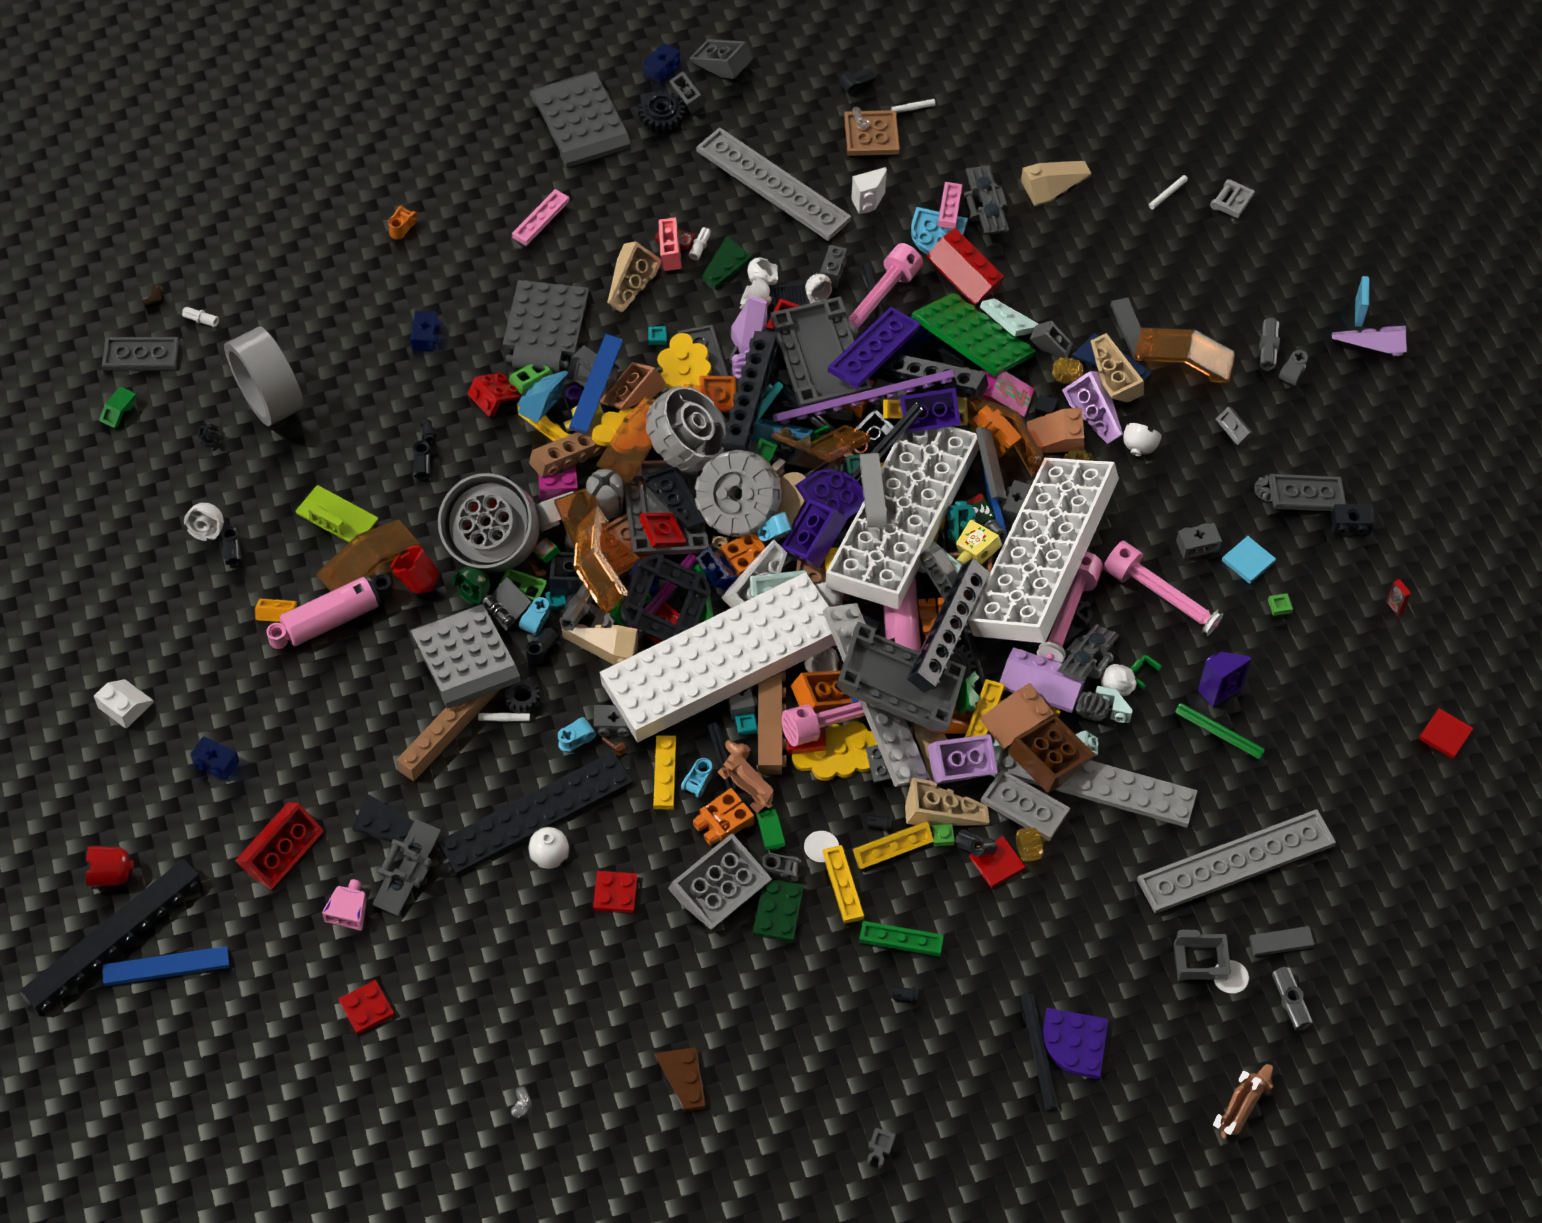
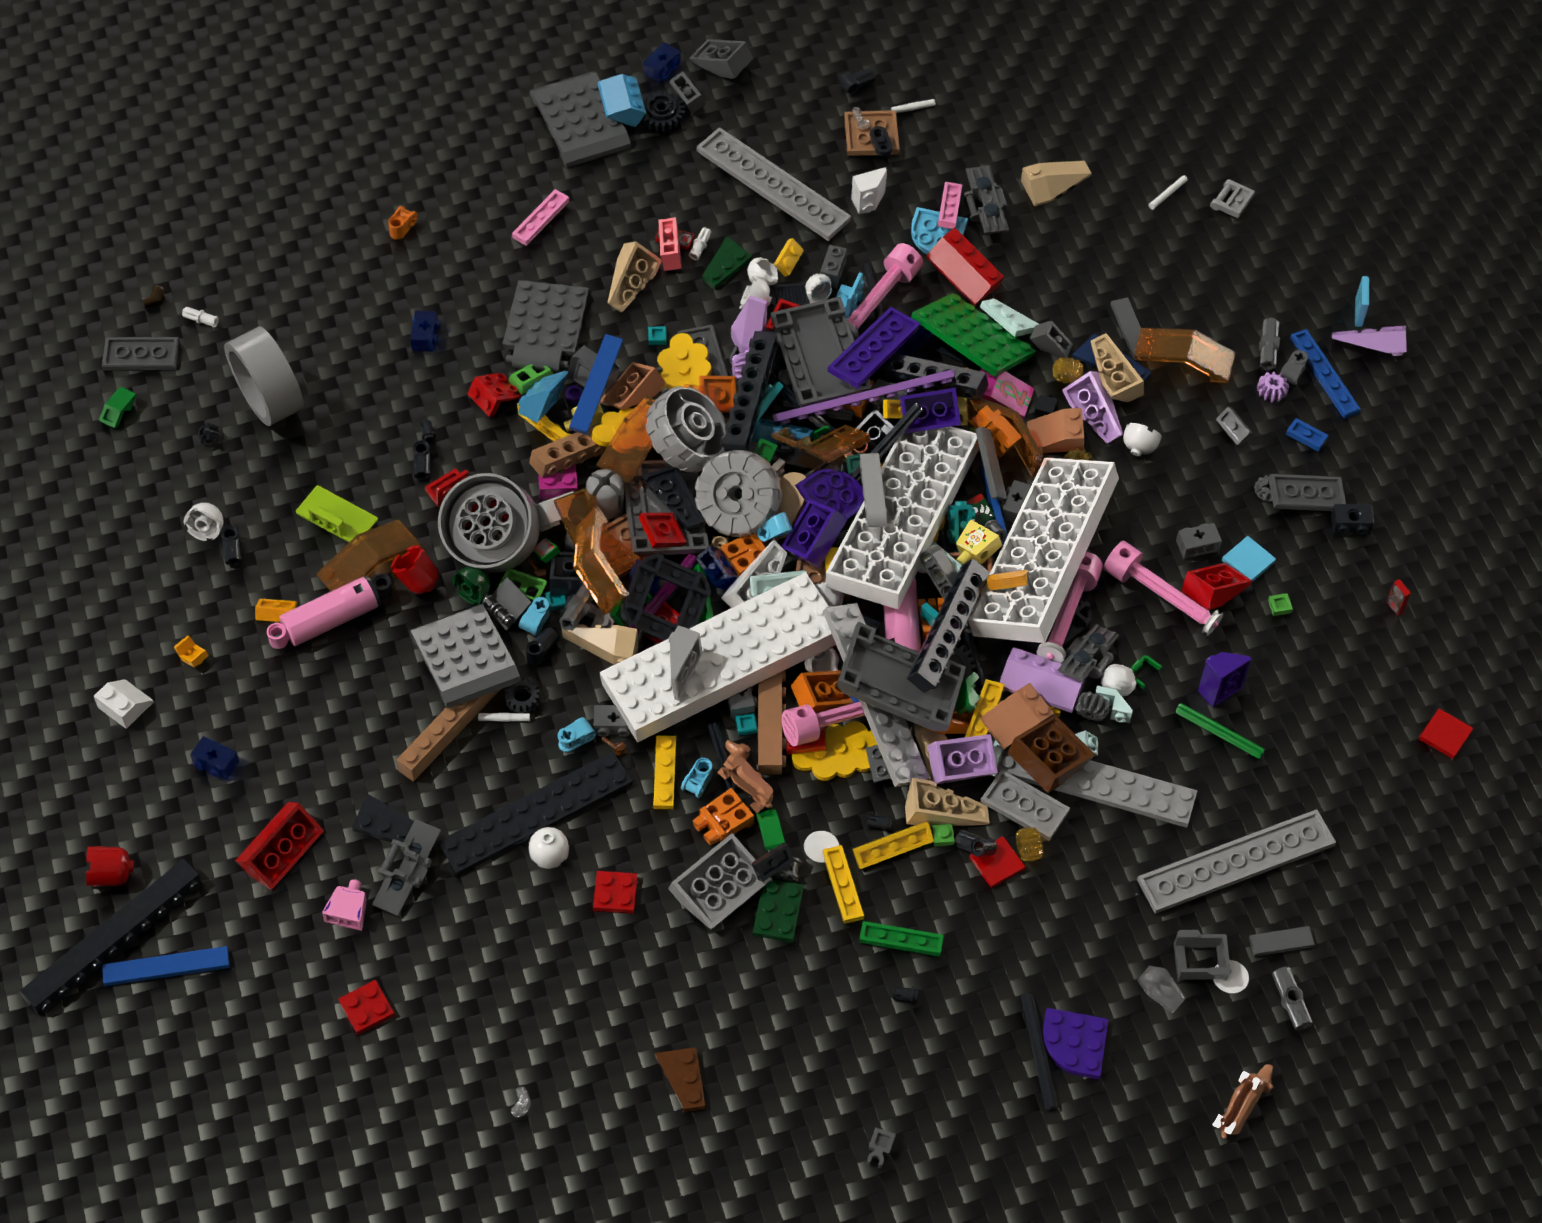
none -> light orange bracket [174,636,209,668]
none -> red bracket [425,468,469,507]
none -> dark azure slope [598,74,646,128]
none -> light grey slope [669,625,703,701]
none -> black plate [751,843,794,882]
none -> yellow plate [774,238,804,277]
none -> medium azure bracket [836,272,865,319]
none -> black plate [870,126,893,157]
none -> teal tile [920,603,938,627]
none -> light orange slope [987,569,1028,590]
none -> clear slope [1137,966,1185,1013]
none -> red slope [1181,563,1252,610]
none -> lavender gear [1257,372,1289,403]
none -> blue plate [1286,418,1328,451]
none -> blue tile [1290,329,1361,419]

